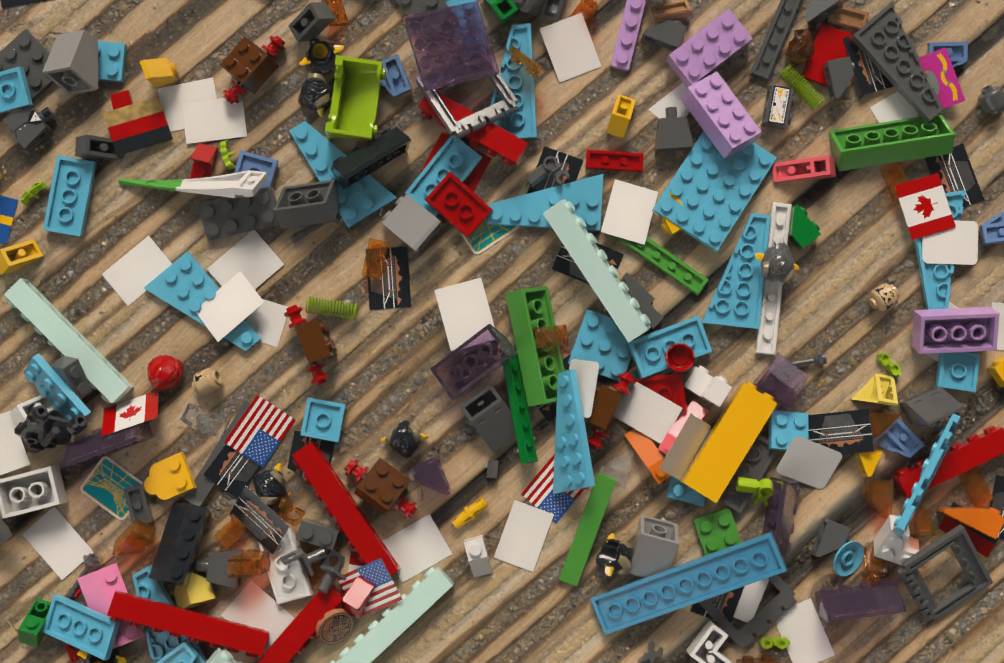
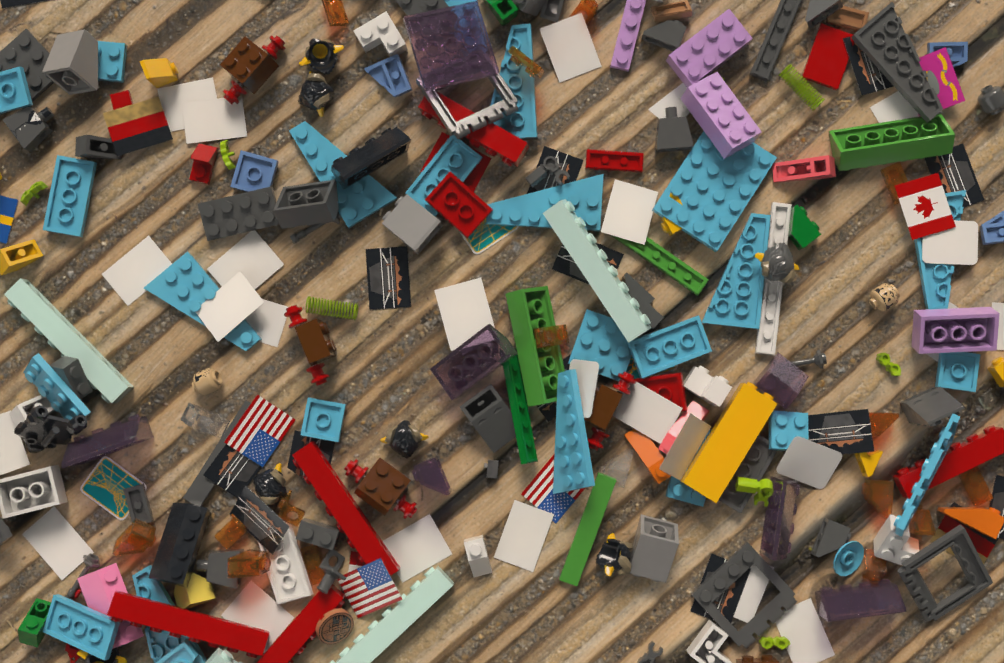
sticker [101,390,159,436] -> none
white plate [118,170,268,198] -> none
yellow plate [144,452,197,500] -> none
red hair [147,355,183,391] -> none
dark grey bracket [280,547,327,576] -> none
dark grey brick [289,2,335,42] -> none
lime windscreen [325,55,386,140] -> none
slope [343,576,375,619] -> none
clear orange plate [362,238,389,280] -> none
yellow pin [451,497,489,530] -> none
dark azure plate [590,532,787,635] -> none
yellow slope [606,94,636,138] -> none
red hair [665,343,695,373] -> none
bright green plate [692,507,741,556] -> none
brick [761,85,795,130] -> none
reddish brown hair [785,29,814,65] -> none
dark grey slope [823,56,855,103] -> none
light yellow slope [851,373,898,406] -> none
medium blue wing [872,416,924,458] -> none
none -> white brick [353,11,408,57]

